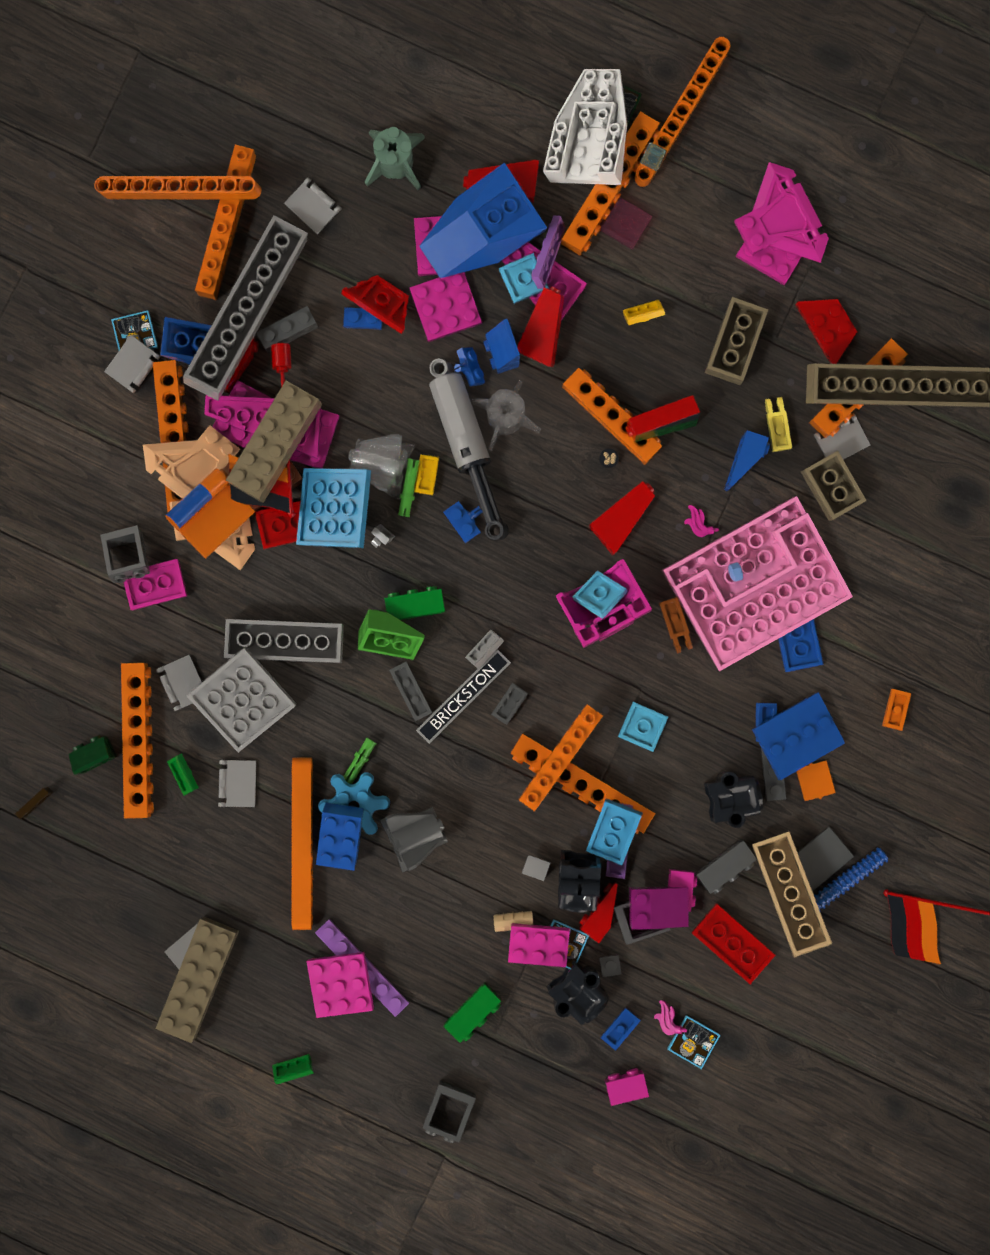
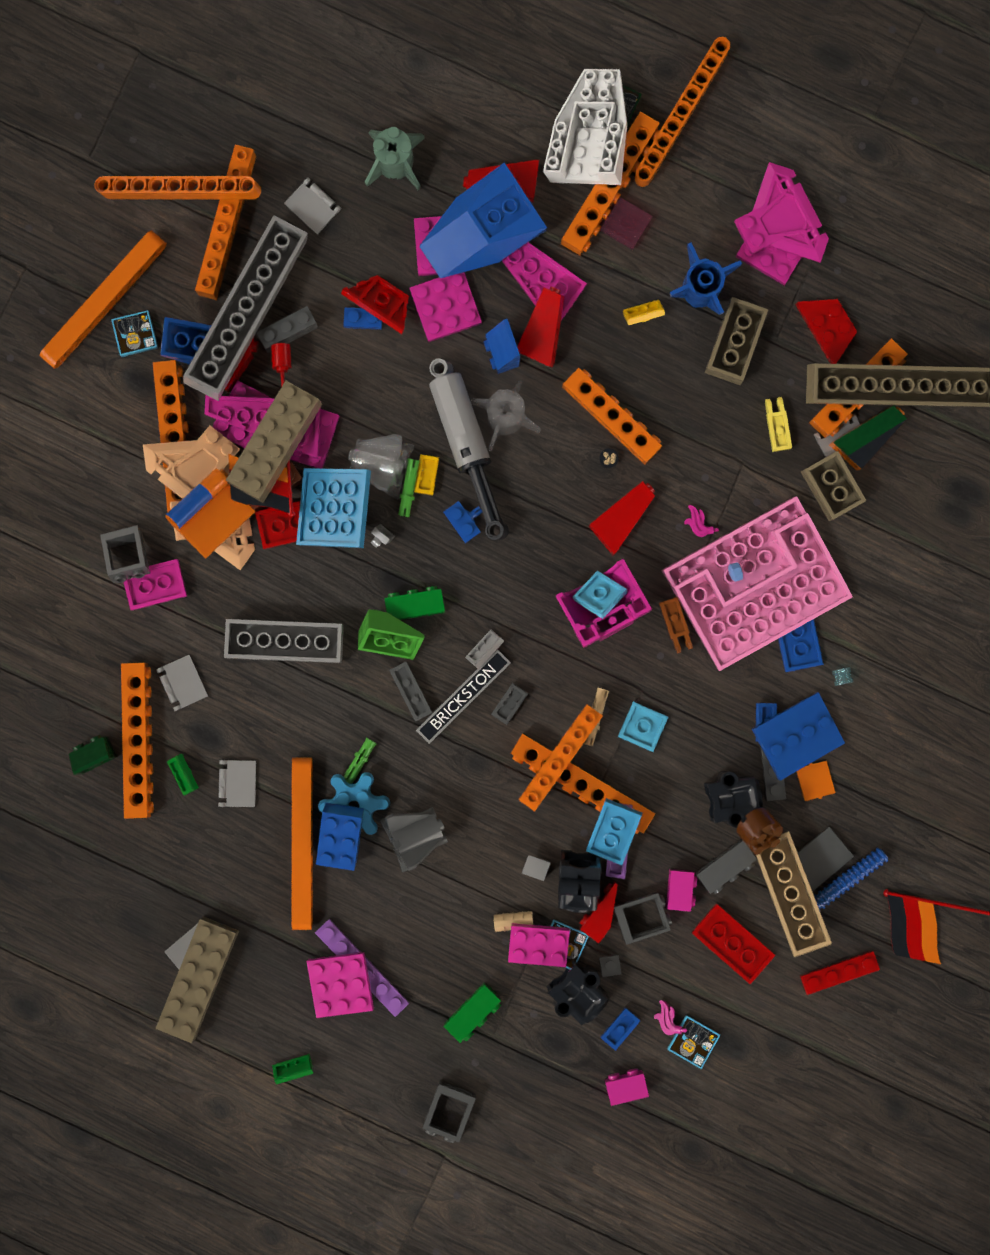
dark brown tile [15,787,53,819] -> none
light grey piece [104,335,161,393] -> none
light grey plate [187,647,297,753] -> none
blue plate [454,347,486,386] -> none
medium azure tile [499,253,549,304] -> none
medium lavender plate [532,216,566,289] -> none
red slope [626,395,700,442] -> none
magenta slope [629,887,689,929] -> none
clear light blue slope [640,142,666,171] -> none
blue slope [724,430,770,491] -> none
orange plate [882,689,911,731] -> none
none -> orange beam [40,230,167,369]
none -> tan pin [583,688,609,746]
none -> blue brick [669,242,742,315]
none -> reddish brown brick [737,808,783,855]
none -> red plate [800,951,880,995]
none -> slope [829,406,907,471]
none -> clear light blue wheel [832,667,854,686]

